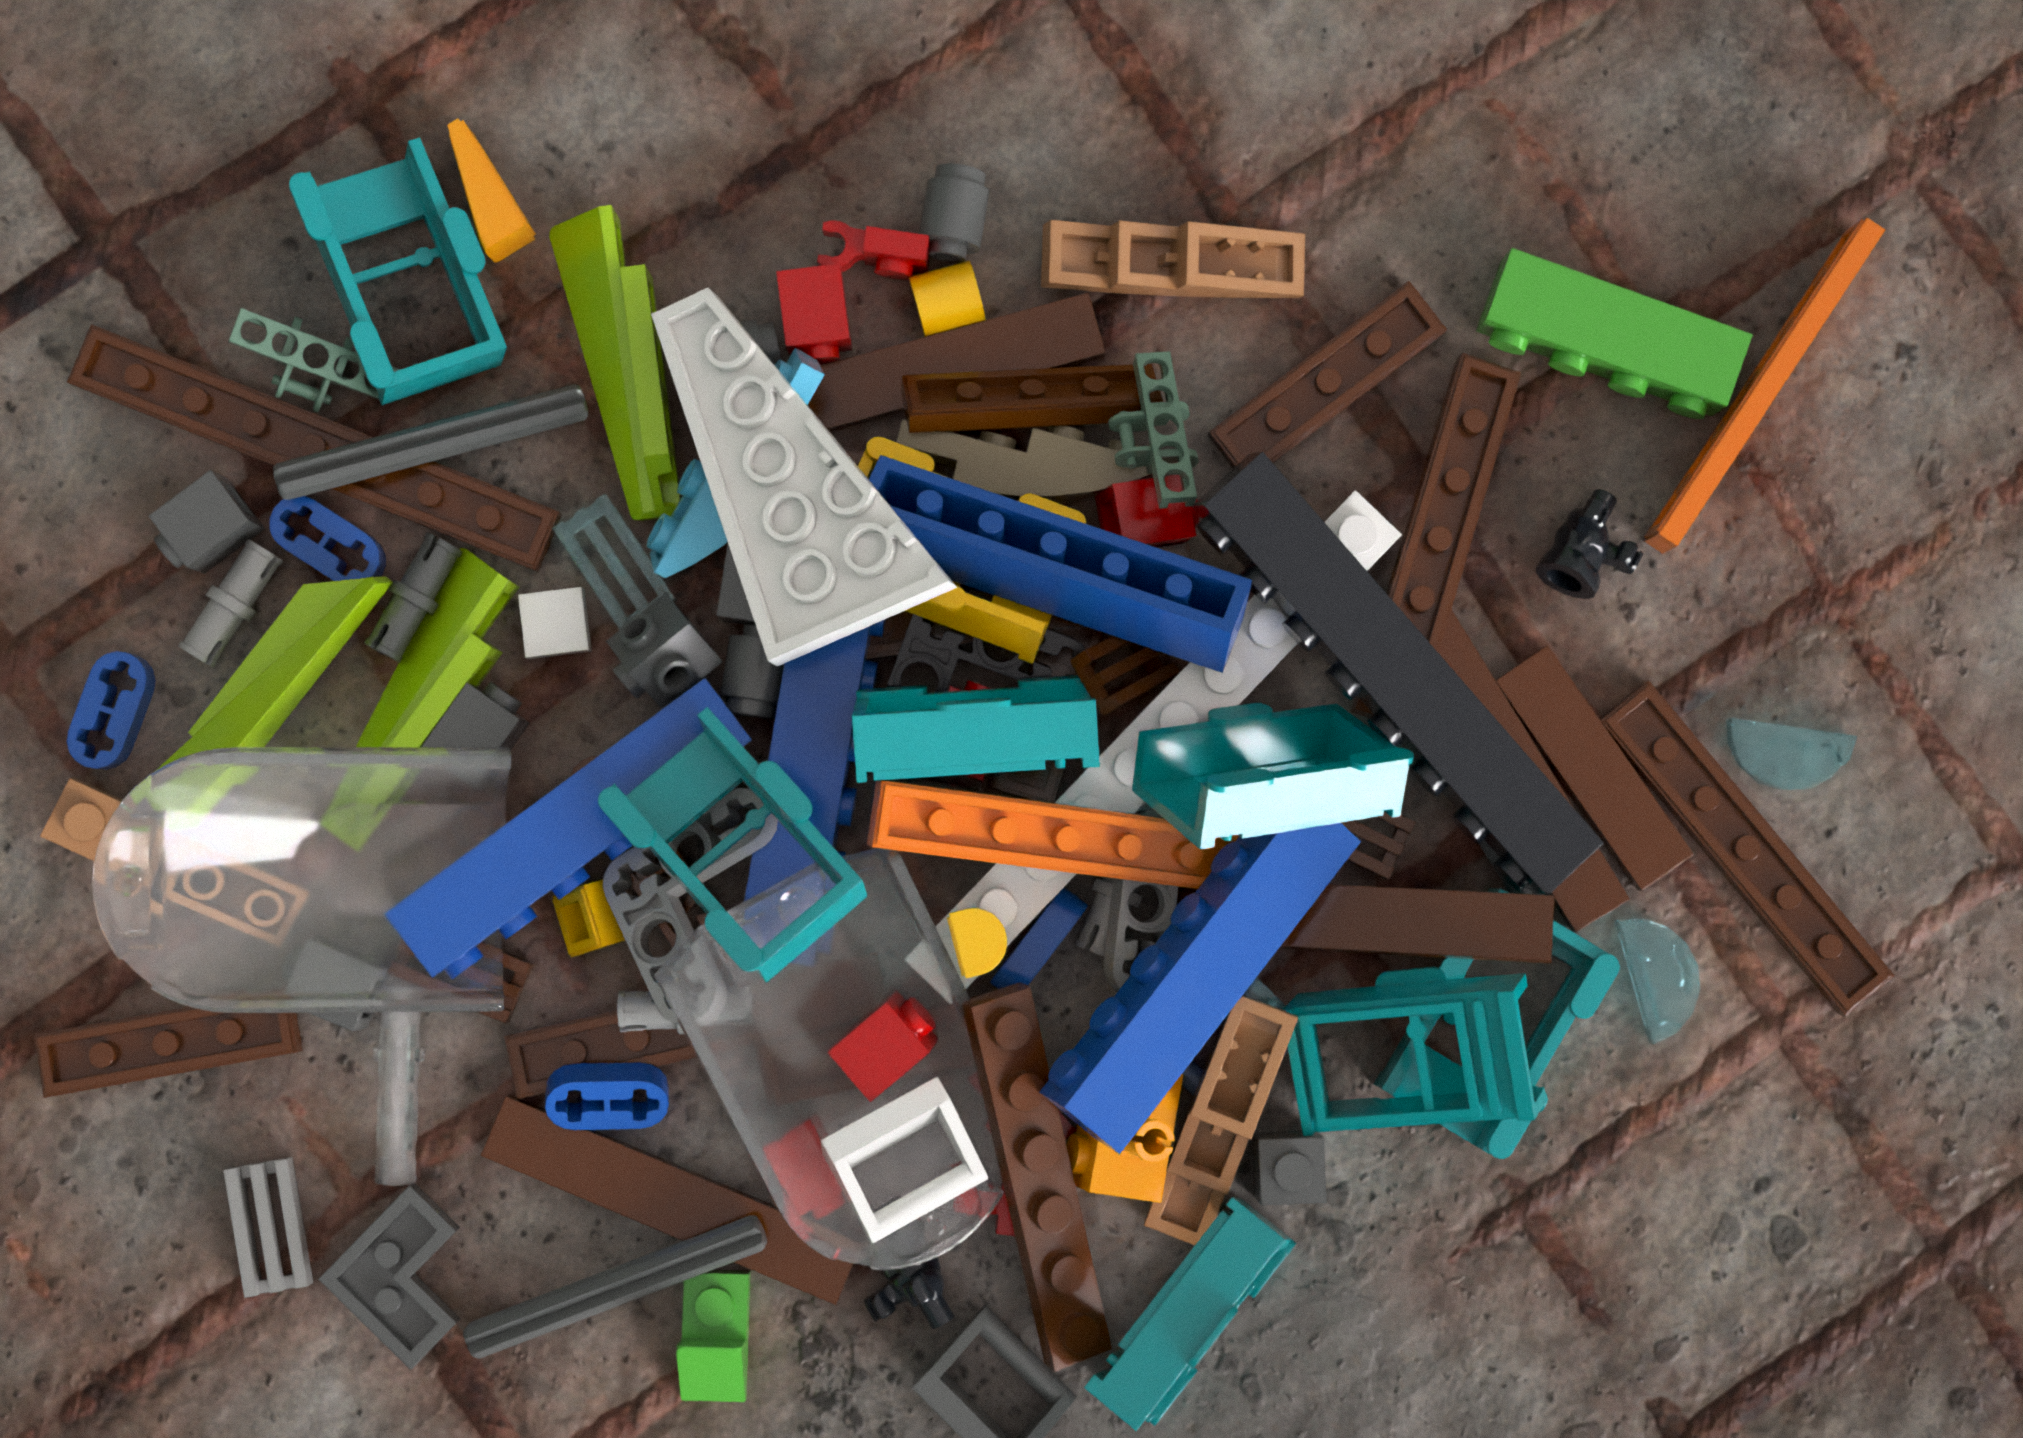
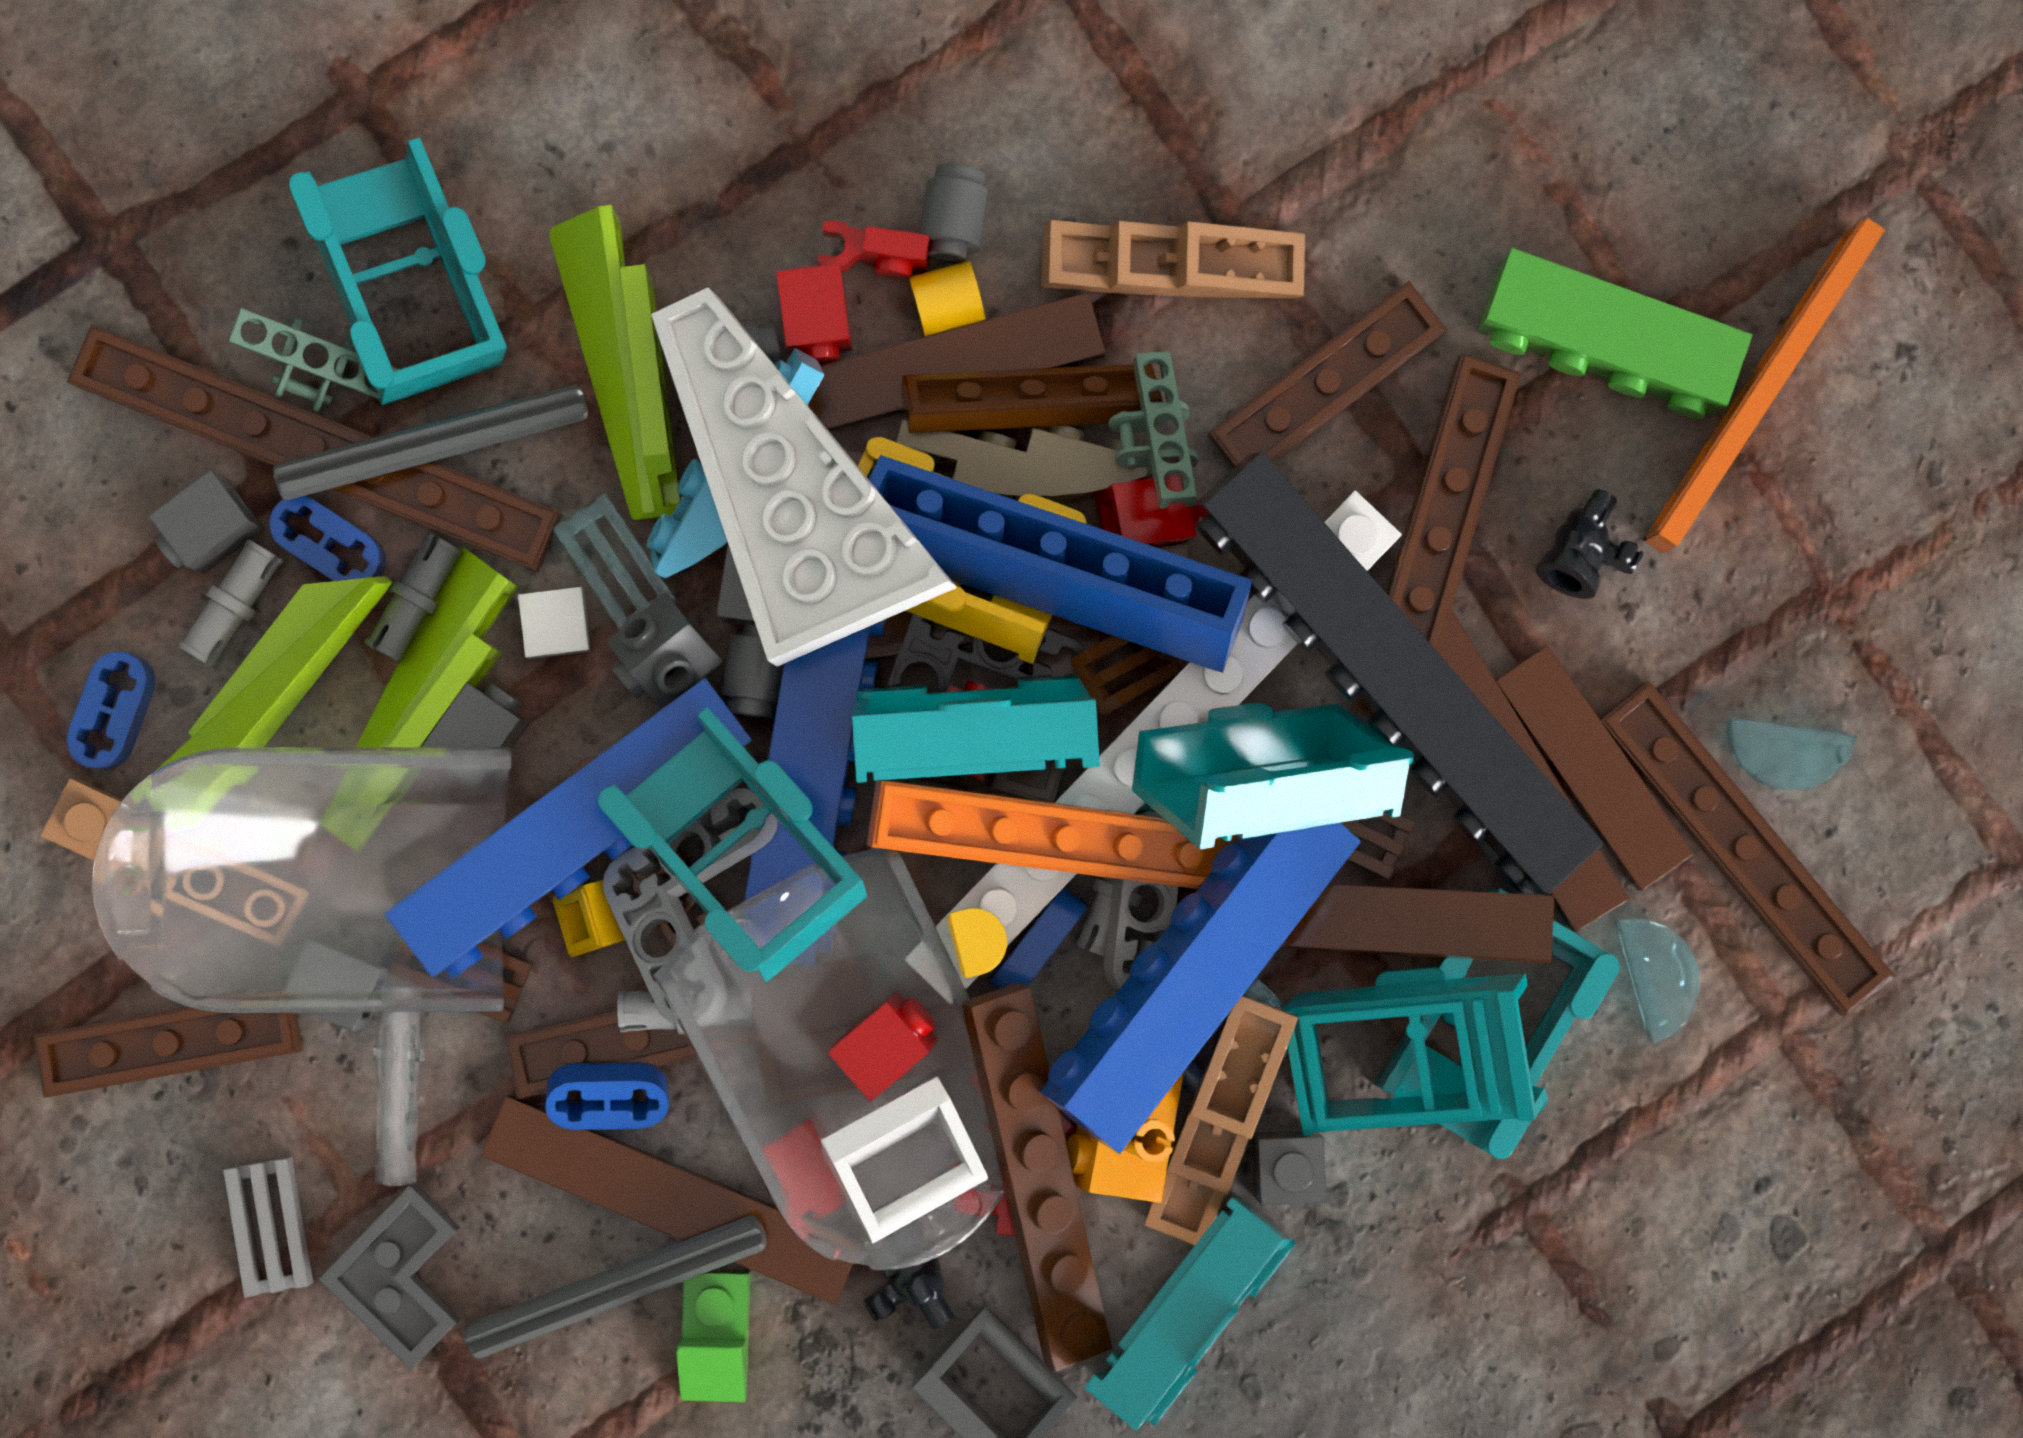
light orange slope [447,118,536,263] -> none

